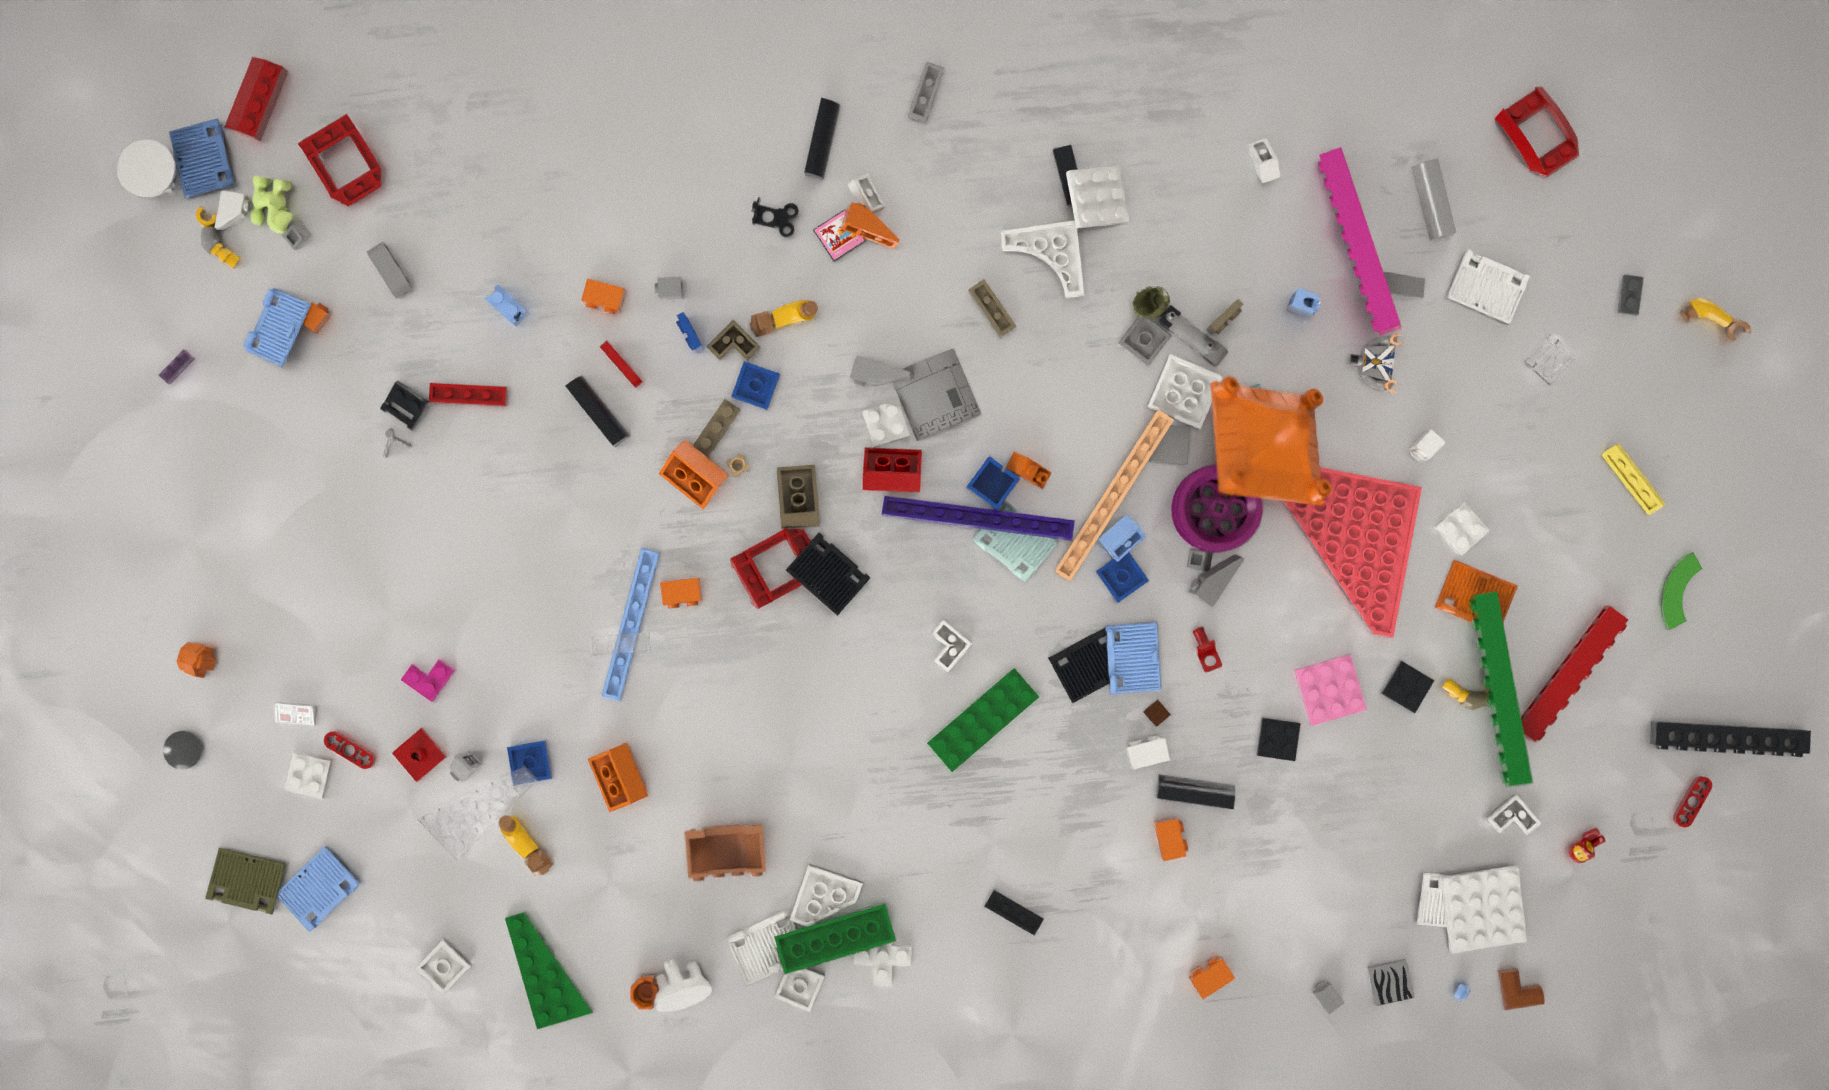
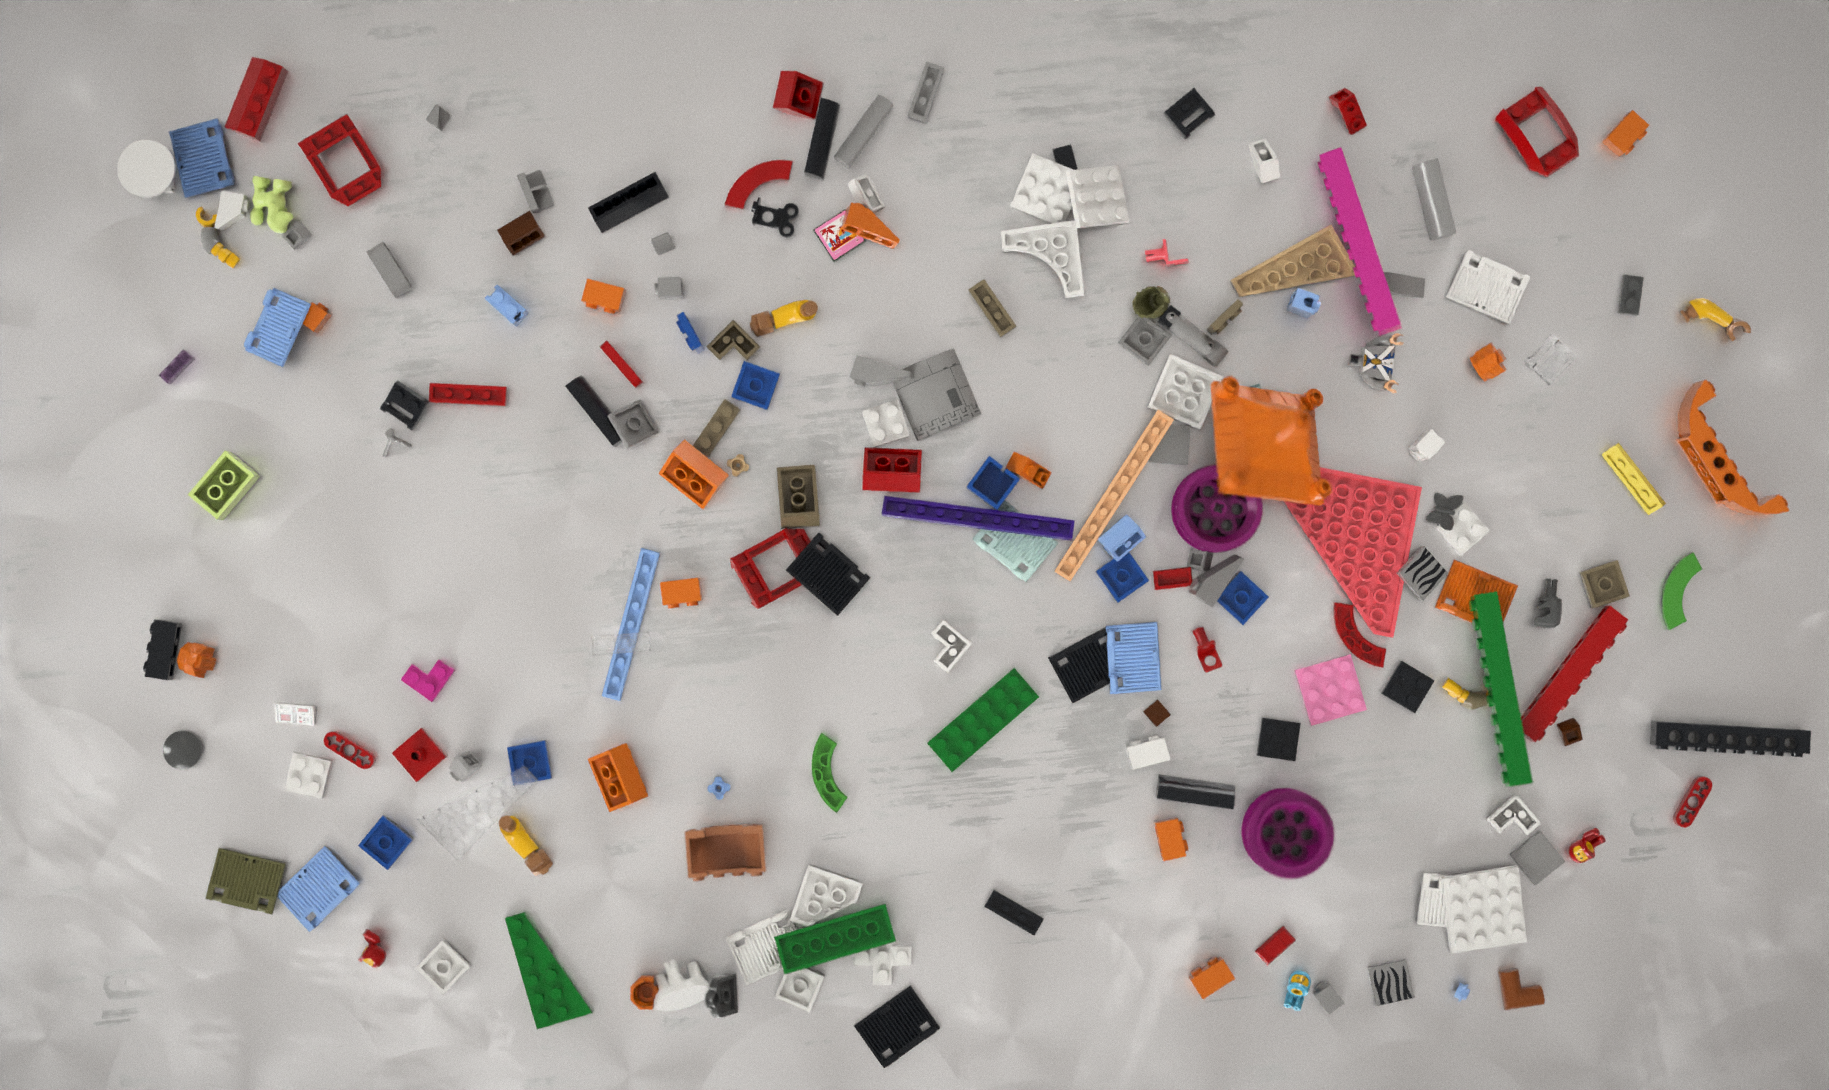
none -> black brick [143,620,182,680]
none -> yellowish green brick [188,450,260,520]
none -> blue plate [358,815,413,870]
none -> red piece [358,929,386,968]
none -> light grey slope [426,104,451,131]
none -> reddish brown brick [497,211,545,256]
none -> light grey panel [517,170,554,214]
none -> black brick [588,172,669,233]
none -> light grey tile [608,400,659,449]
none -> light grey slope [651,233,675,255]
none -> dark grey plate [705,974,738,1017]
none -> light blue plate [707,776,731,800]
none -> red tile [725,160,793,210]
none -> red slope [773,71,823,119]
none -> bright green tile [812,733,847,813]
none -> light grey brick [833,95,893,169]
none -> black window [854,986,940,1068]
none -> white plate [1010,153,1073,224]
none -> coral bracket [1145,239,1189,267]
none -> red tile [1153,567,1193,590]
none -> black plate [1164,88,1215,139]
none -> blue plate [1217,571,1269,625]
none -> tan wing [1231,225,1355,297]
none -> magenta wheel [1241,788,1334,879]
none -> red tile [1255,926,1296,966]
none -> medium azure piece [1284,970,1311,1011]
none -> red bracket [1329,88,1367,135]
none -> red tile [1333,602,1386,668]
none -> light grey tile [1397,546,1449,601]
none -> dark grey piece [1426,493,1463,531]
none -> orange hair [1470,342,1507,382]
none -> light grey tile [1510,831,1565,886]
none -> dark grey piece [1534,579,1562,628]
none -> reddish brown slope [1557,718,1583,746]
none -> dark tan plate [1579,560,1630,609]
none -> orange brick [1602,110,1649,157]
none -> orange slope [1676,380,1790,515]

